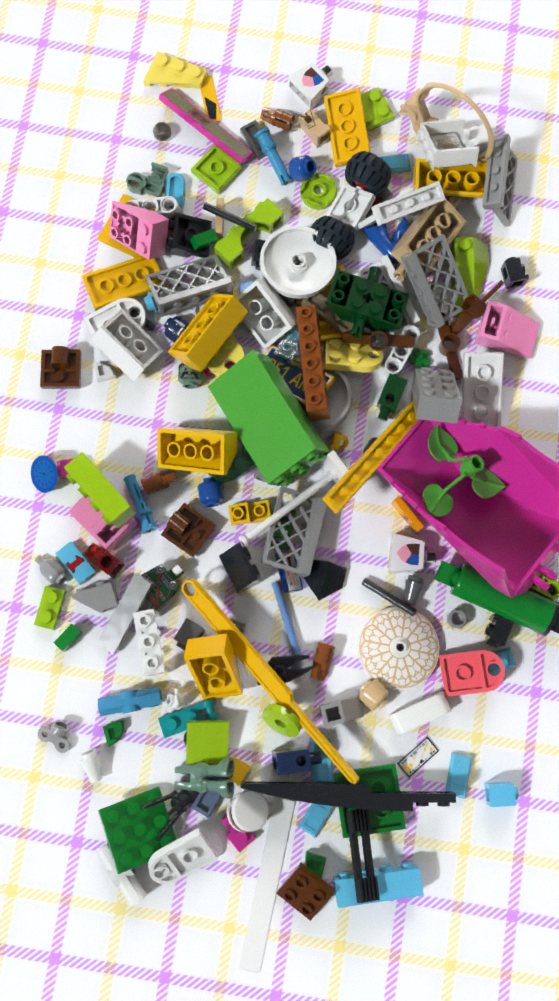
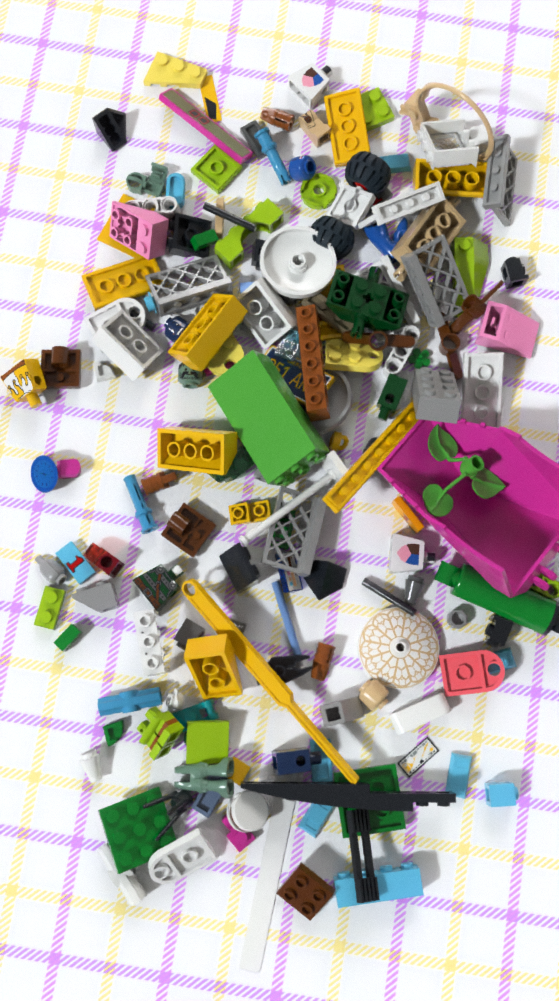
light grey piece [37,720,71,753] -> none
lime wedge [64,452,136,529] -> none
bright pink slope [68,496,138,552] -> none
light grey tile [97,573,154,654] -> none
clear smoke plate [153,122,171,141] -> none
blue head [197,477,225,507] -> none
lime tile [262,704,302,737] -> none
green tile [305,852,327,878] -> none
none -> yellow torso [0,358,47,409]
none -> black slope [92,108,128,152]
none -> lime hips [137,706,184,761]

